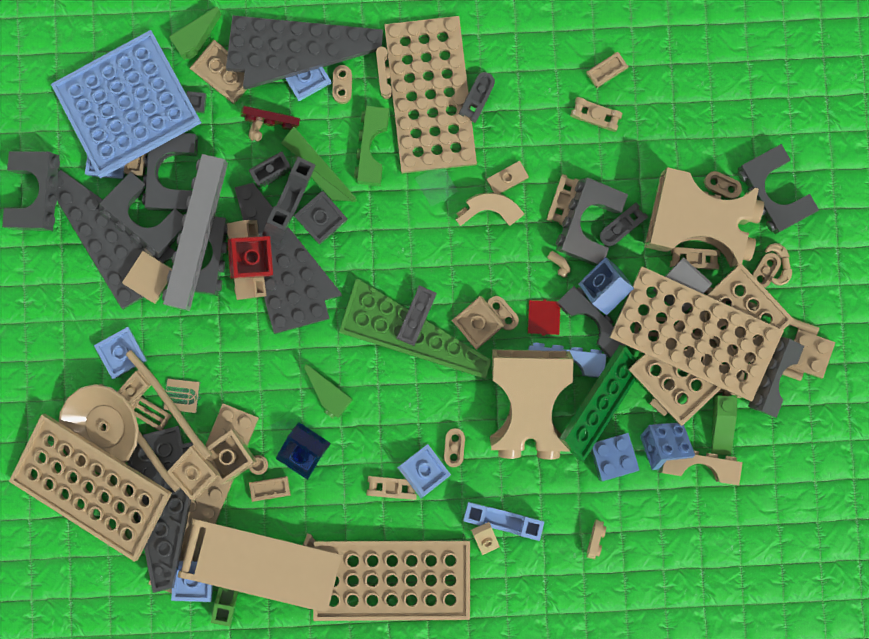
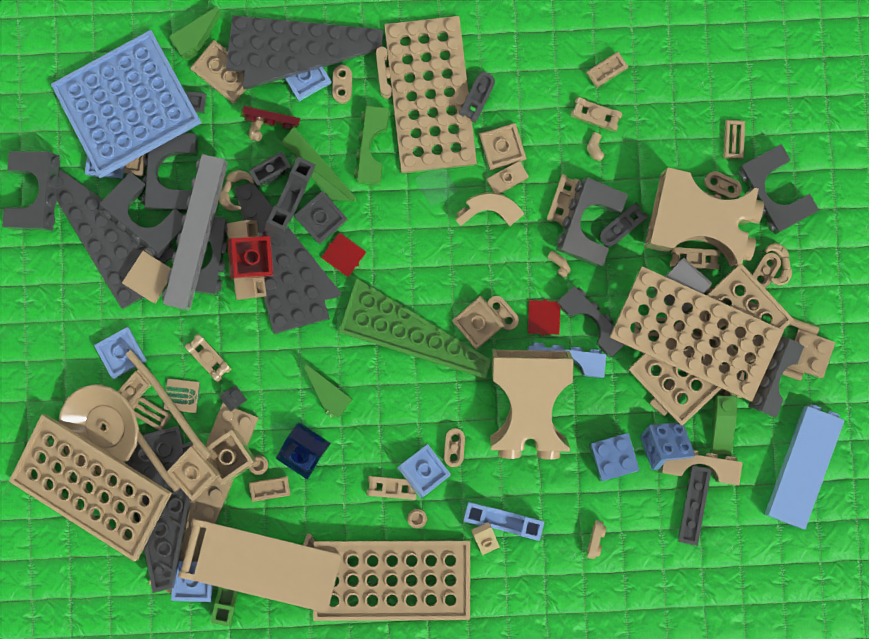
flat silver tile [396,286,437,346] -> none
green plate [559,345,637,462] -> none
medium blue brick [579,257,634,315] -> none
none -> tan plate [184,333,232,382]
none -> tan piece [219,170,254,211]
none -> dark grey plate [219,385,247,412]
none -> red piece [321,233,367,277]
none -> tan plate [408,509,427,528]
none -> tan tile [479,123,526,170]
none -> tan arm [587,132,604,161]
none -> dark grey plate [677,465,712,546]
none -> tan tile [723,120,745,160]
none -> light blue brick [764,404,844,529]

